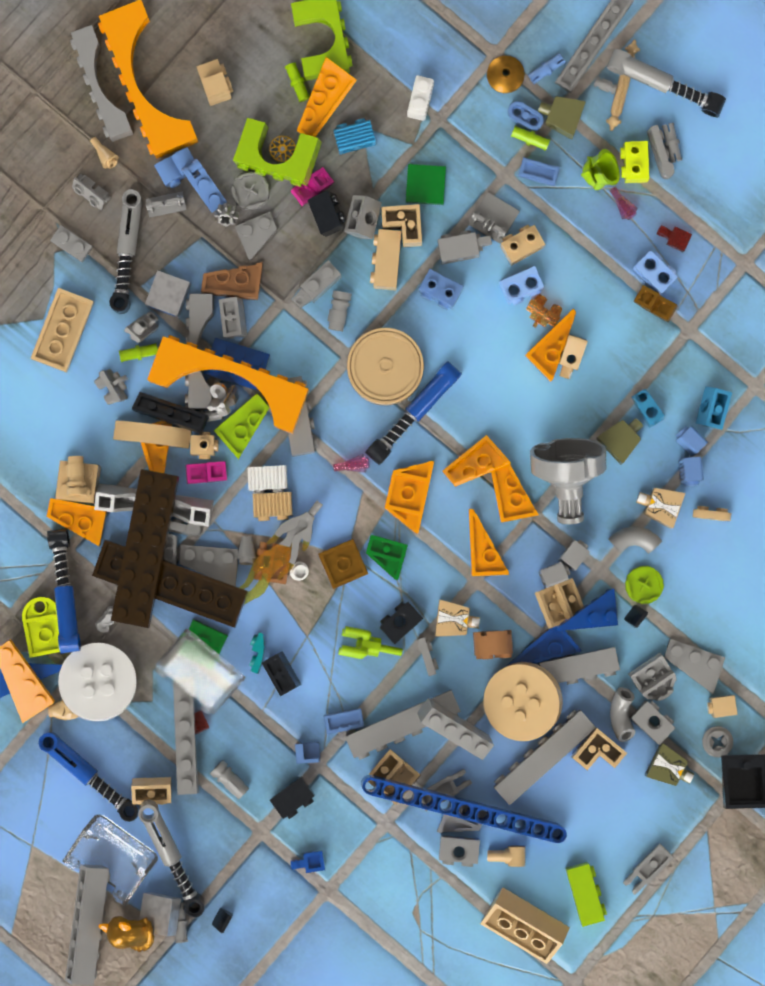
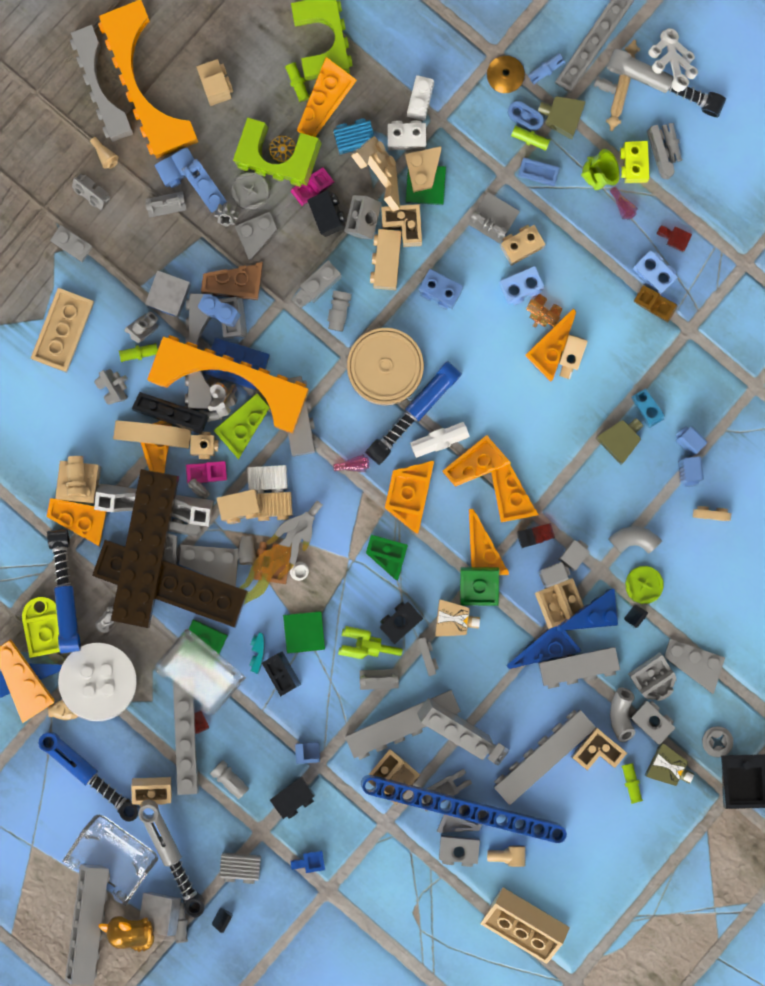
piece [109,189,143,314] -> none
pearl gold plate [318,539,368,589] -> none
medium blue plate [323,708,365,734] -> none
light grey hinge [437,230,492,265] -> none
medium nougat brick [473,630,513,659] -> none
tan brick [483,662,563,741] -> none
light grey piece [530,438,607,525] -> none
lime brick [565,862,607,927] -> none
light grey hinge [623,843,674,894] -> none
tan torso [636,488,685,529] -> none
dark azure brick [695,387,732,430] -> none
tan brick [707,695,738,718] -> none
none -> light grey piece [188,478,210,499]
none -> medium blue brick [198,294,241,327]
none -> tan brick [217,489,261,525]
none -> light grey brick [220,853,261,884]
none -> green tile [283,611,325,654]
none -> tan wing [351,136,400,212]
none -> light grey hinge [360,669,399,690]
none -> white brick [388,120,426,150]
none -> tan wing [405,146,442,192]
none -> white piece [410,422,470,458]
none -> green tile [460,567,499,606]
none -> light grey plate [487,743,510,766]
none -> leg [516,523,555,549]
none -> lime pin [621,763,643,804]
none -> white plant [648,28,698,92]

